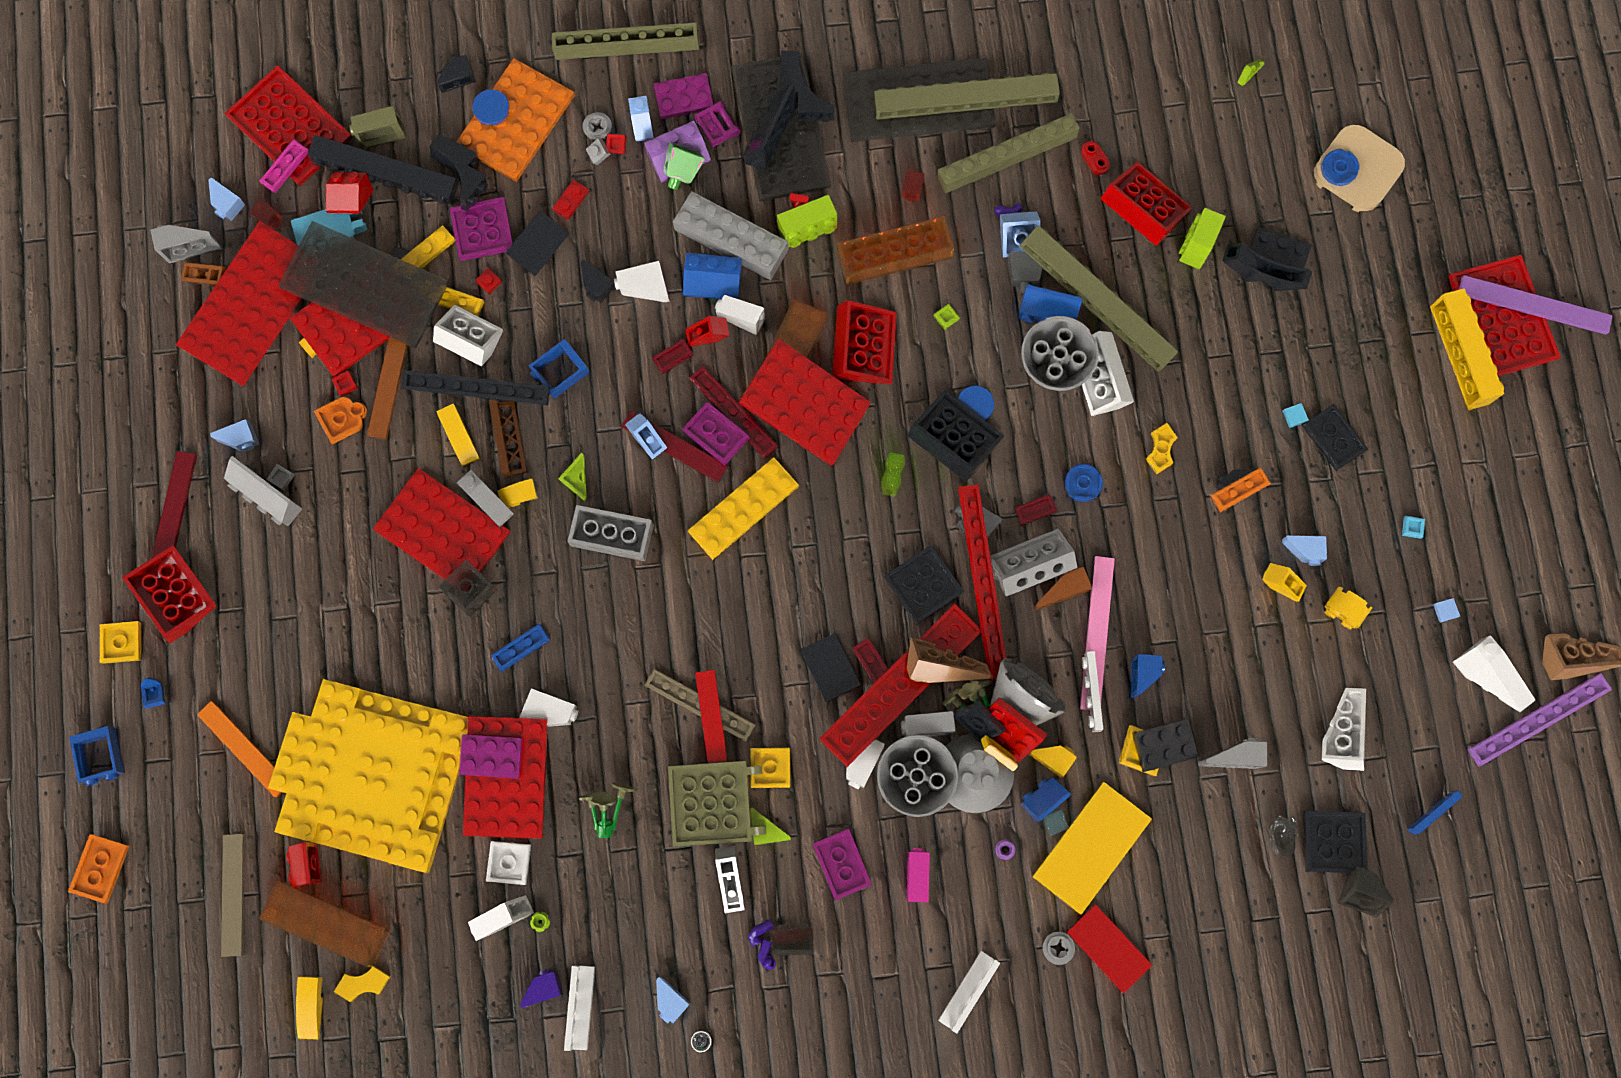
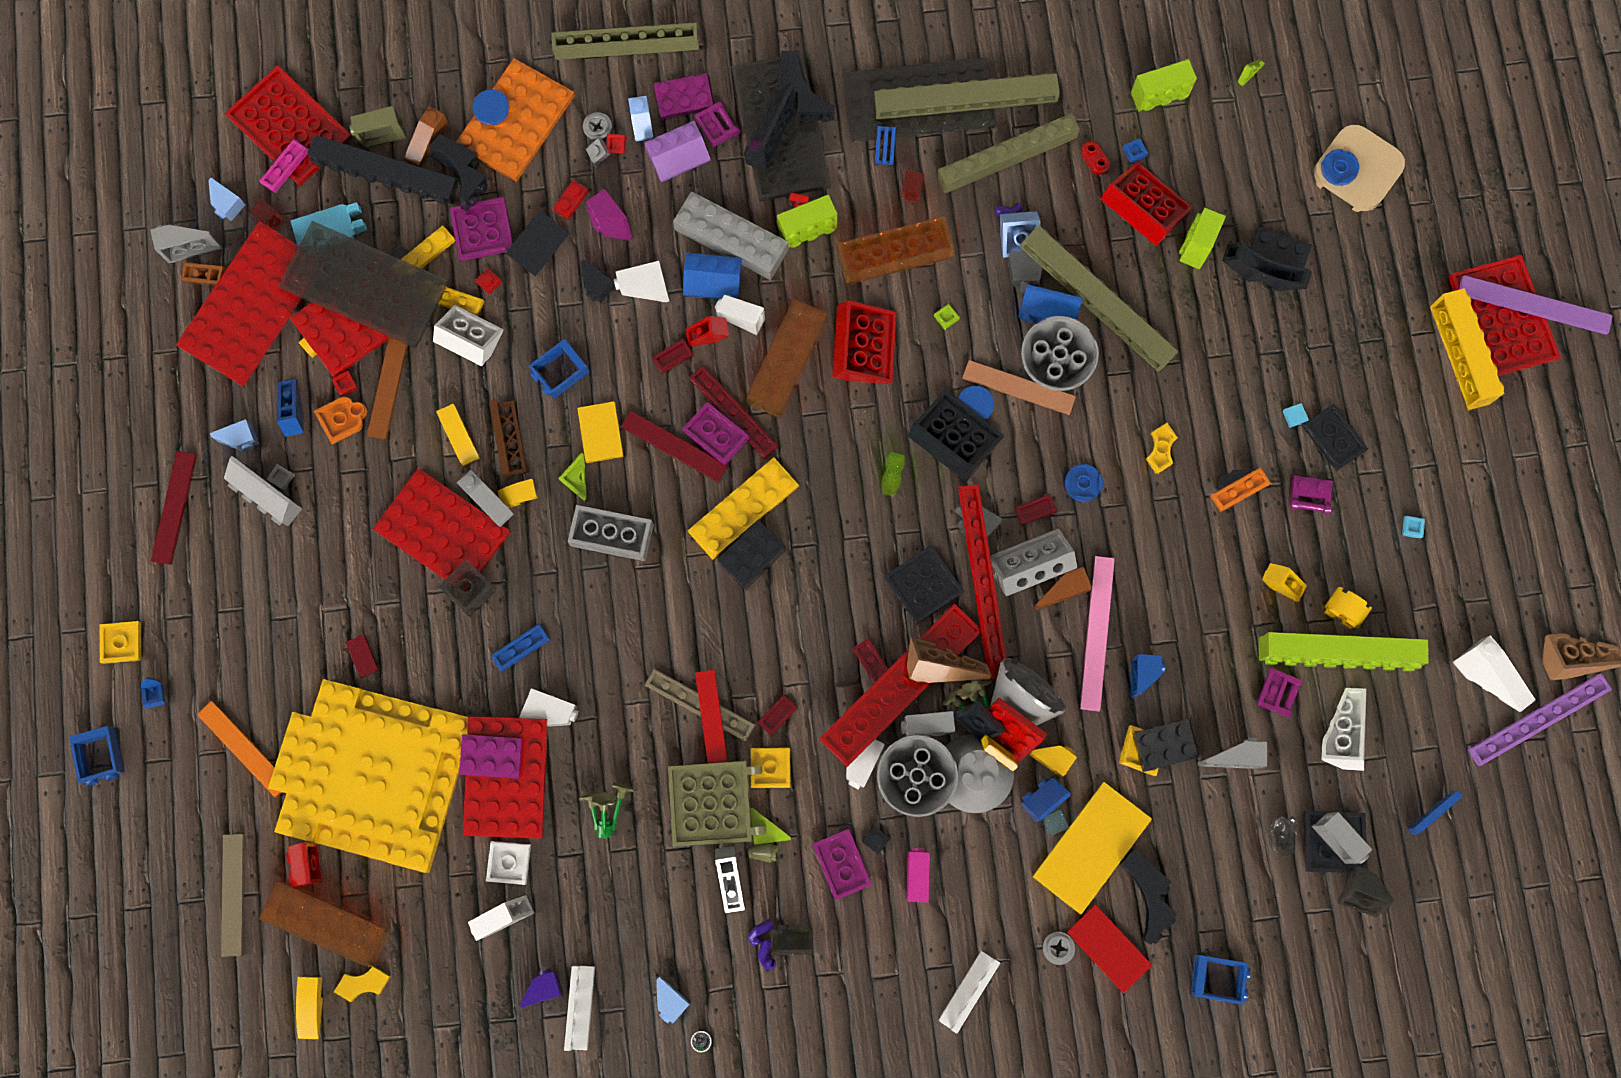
orange plate [68,834,129,904] -> none
red slope [122,545,216,644] -> none
slope [326,172,374,214] -> none
black plate [402,370,551,406] -> none
black slope [437,55,476,93] -> none
lime plate [530,912,550,932] -> none
light blue slope [625,413,667,459] -> none
torso [664,142,705,190] -> none
red plate [738,339,871,466] -> none
black tile [800,633,861,703] -> none
medium lavender plate [995,840,1015,860] -> none
white slope [1082,331,1134,416] -> none
white plate [1082,651,1103,732] -> none
light blue slope [1282,536,1327,566] -> none
light blue tile [1433,598,1460,623] -> none
none -> blue slope [277,378,304,437]
none -> dark red tile [346,634,379,678]
none -> dark orange slope [404,106,449,167]
none -> yellow tile [577,402,624,463]
none -> magenta slope [586,189,633,240]
none -> black brick [717,520,786,591]
none -> olive cone [749,843,779,863]
none -> dark red tile [757,694,798,736]
none -> black plate [862,826,890,854]
none -> blue tile [875,126,896,165]
none -> nougat tile [962,360,1076,415]
none -> black arch [1119,849,1177,945]
none -> blue plate [1122,138,1148,164]
none -> lime brick [1131,59,1197,112]
none -> blue window [1191,954,1250,1005]
none -> magenta plate [1256,668,1303,718]
none -> lime brick [1259,632,1429,671]
none -> magenta plate [1290,475,1333,515]
none -> light grey window [1312,812,1372,864]

